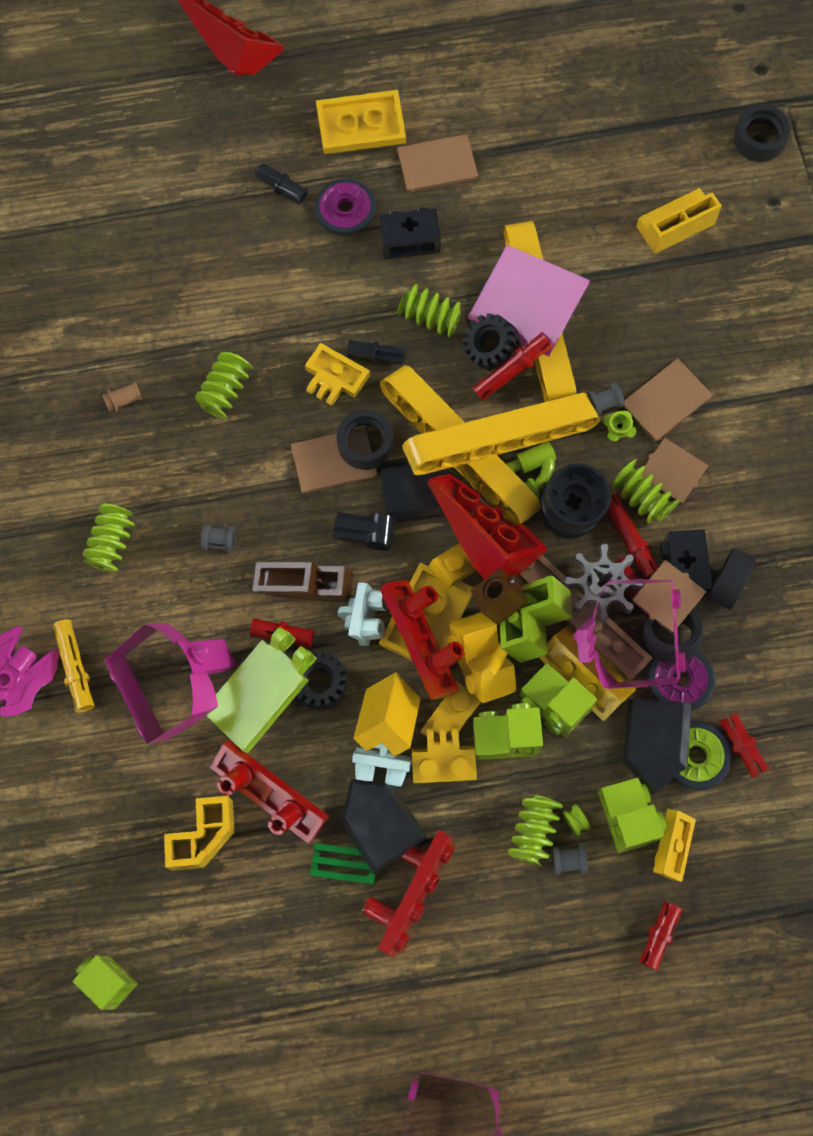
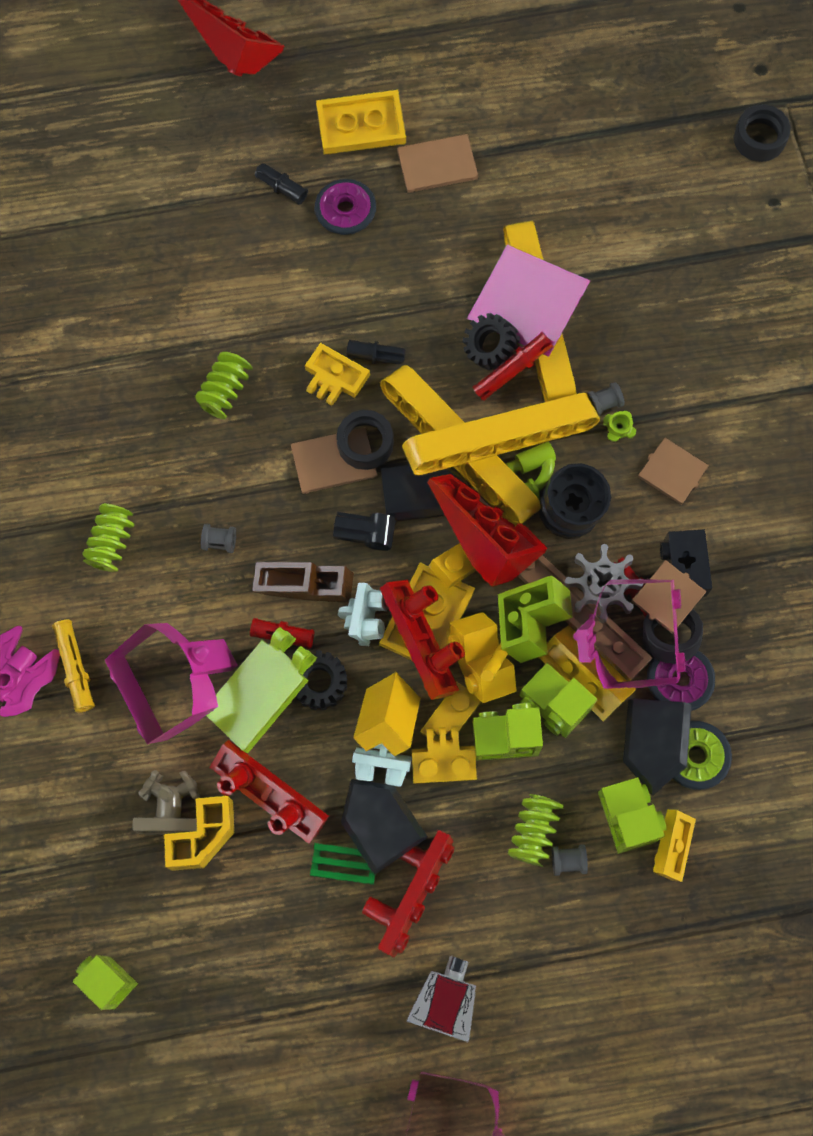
medium nougat pin [102,382,142,412] -> none
black brick [380,208,441,260] -> none
lime piece [397,283,461,338] -> none
reddish brown brick [470,568,527,625] -> none
lime bush [562,804,591,837] -> none
red pin [607,493,659,580] -> none
lime piece [612,459,680,524] -> none
medium nougat piece [623,359,713,442] -> none
yellow piece [636,188,722,254] -> none
red pin [638,901,684,971] -> none
black tyre [708,548,756,610] -> none
red pin [720,713,770,778] -> none
none -> dark tan piece [132,770,201,835]
none -> torso [407,956,476,1042]

